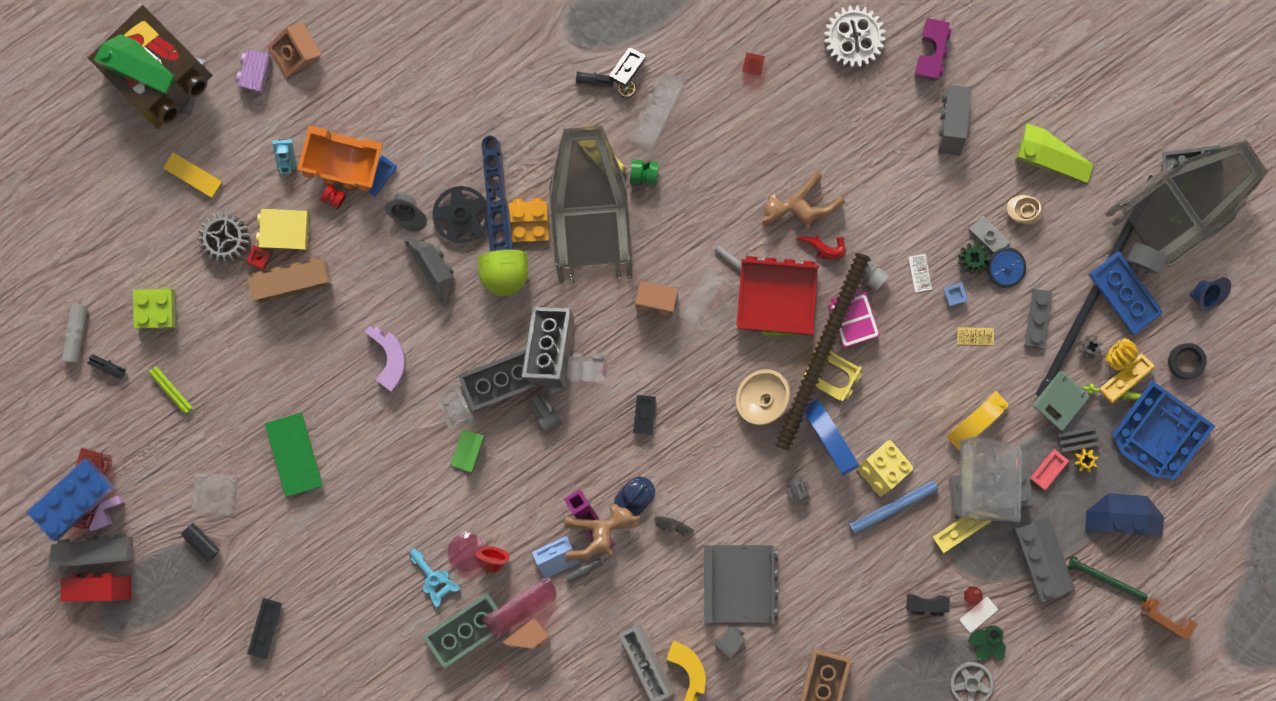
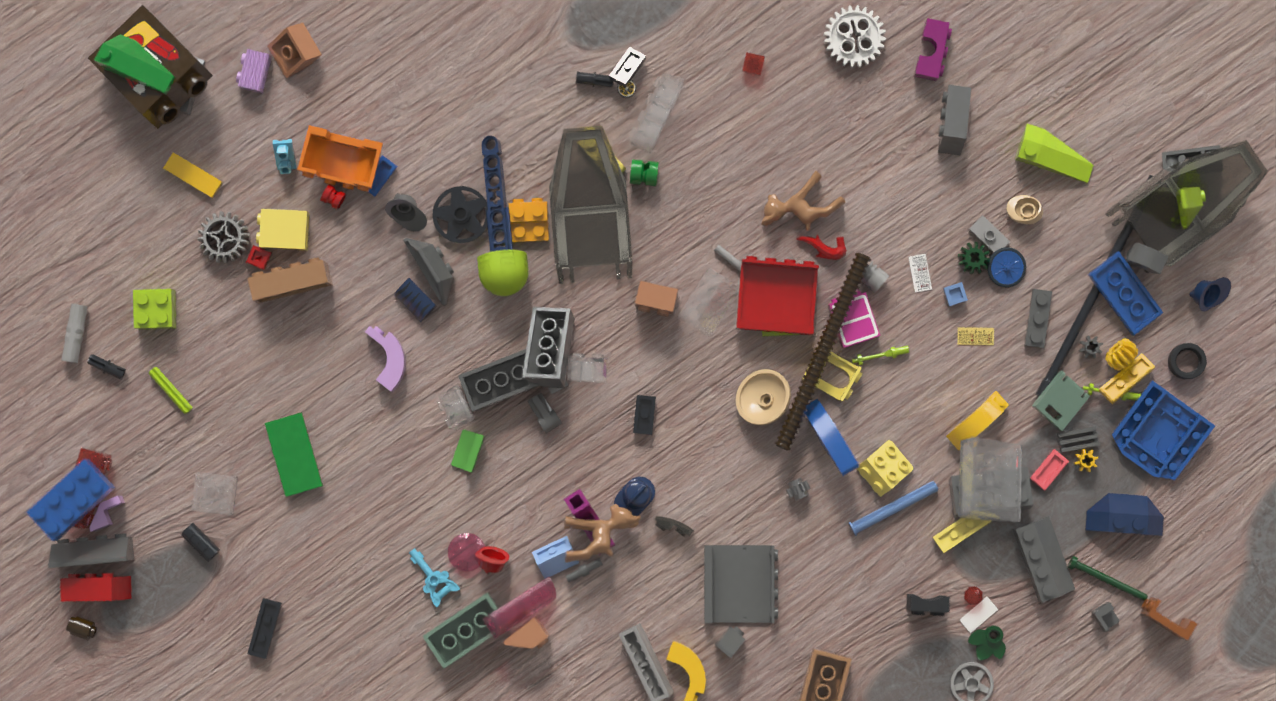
none -> dark brown brick [66,616,97,641]
none -> dark blue brick [394,278,437,322]
none -> lime piece [852,345,909,366]
none -> dark grey panel [1091,602,1119,632]
none -> lime wedge [1175,187,1206,229]

